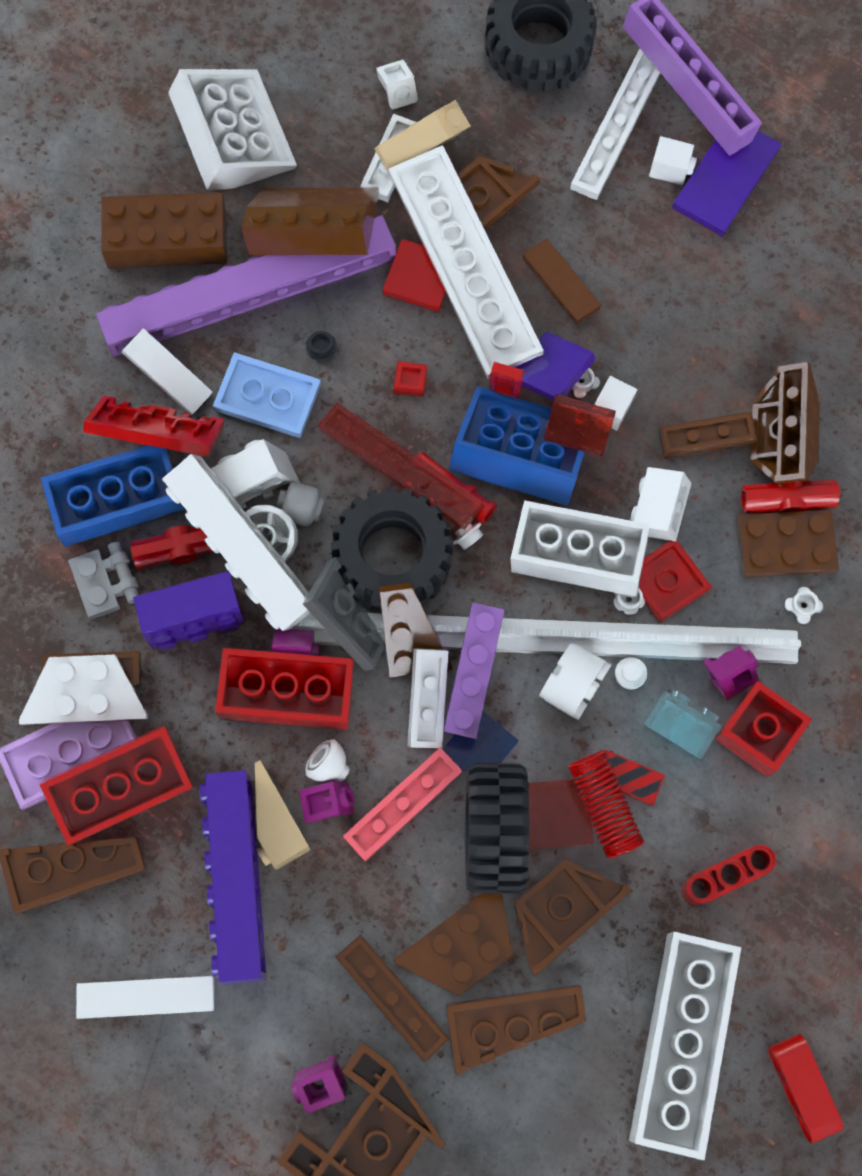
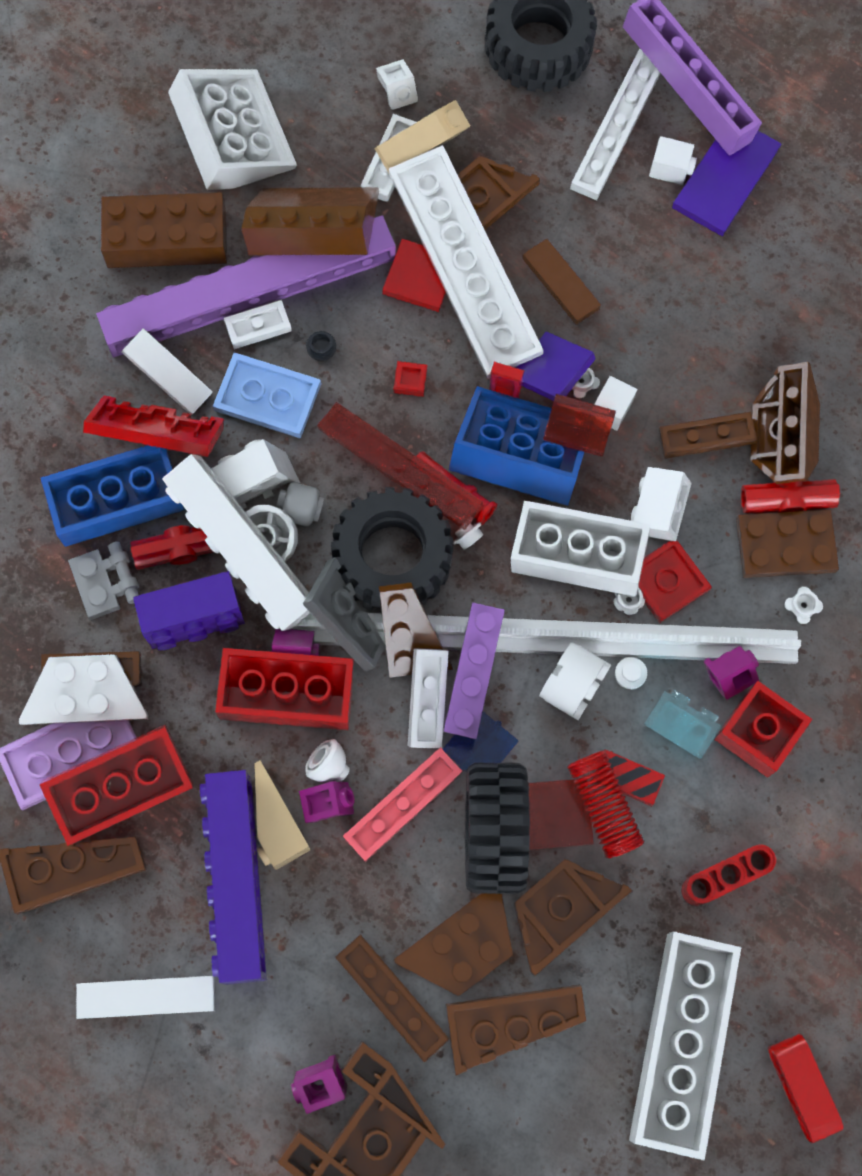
none -> white plate [224,300,292,349]

